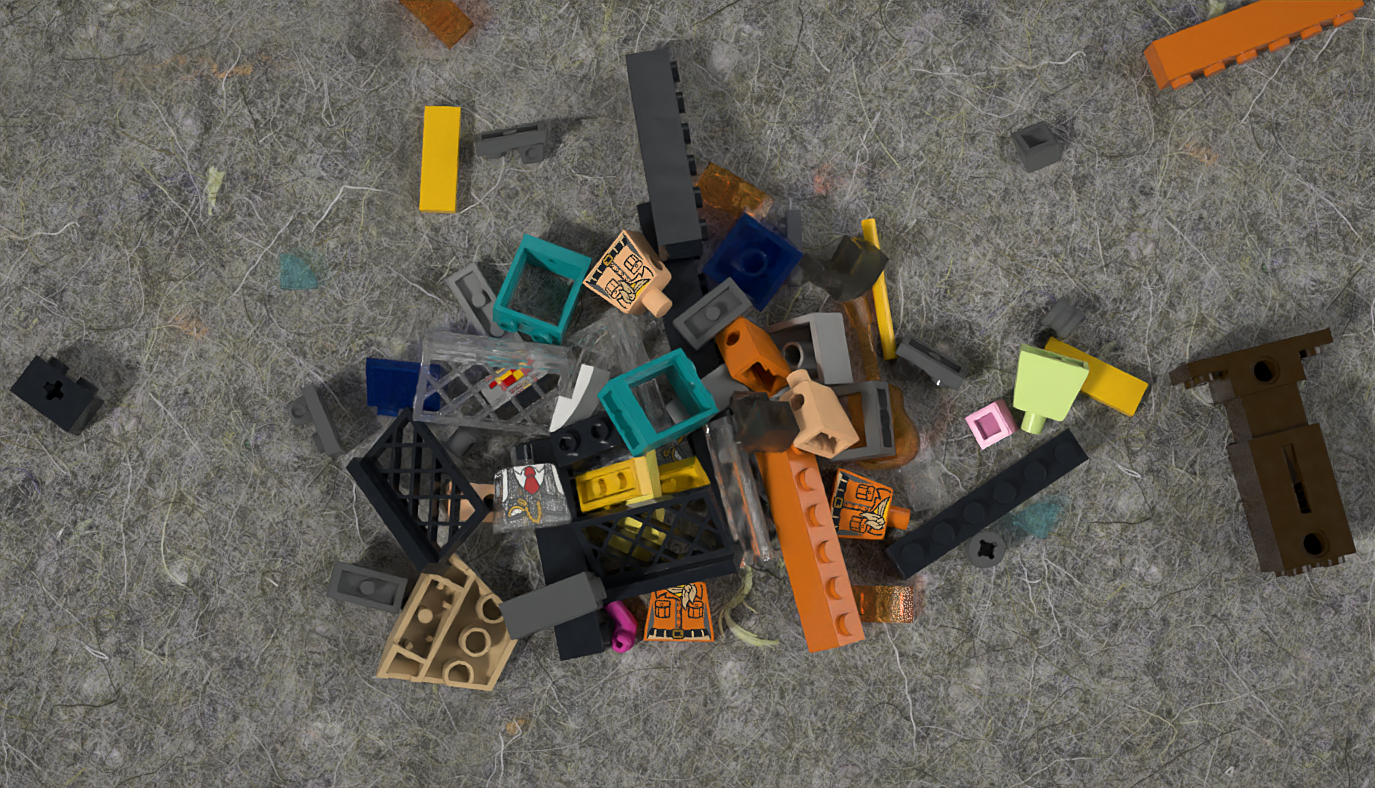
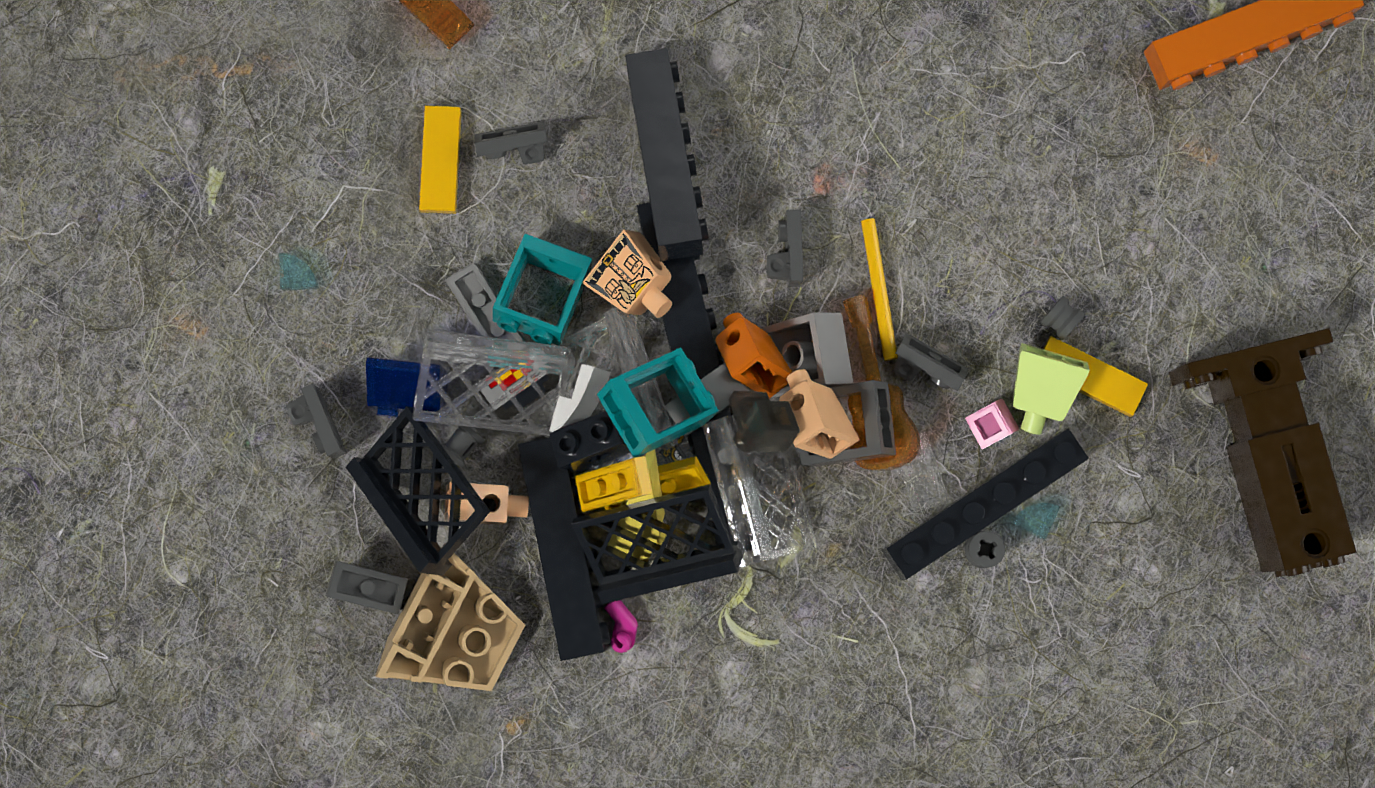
black brick [9,355,105,436] -> none
torso [493,444,572,534] -> none
dark grey window [498,572,607,640] -> none
torso [644,582,714,642] -> none
dark grey hinge [672,277,753,352] -> none
clear orange slope [695,162,775,230] -> none
clear blue slope [702,205,804,312] -> none
orange brick [751,427,865,653] -> none
clear smoke brick [799,235,889,302] -> none
torso [828,468,911,541] -> none
clear orange slope [851,585,913,623] -> none
dark grey slope [1011,121,1060,173] -> none

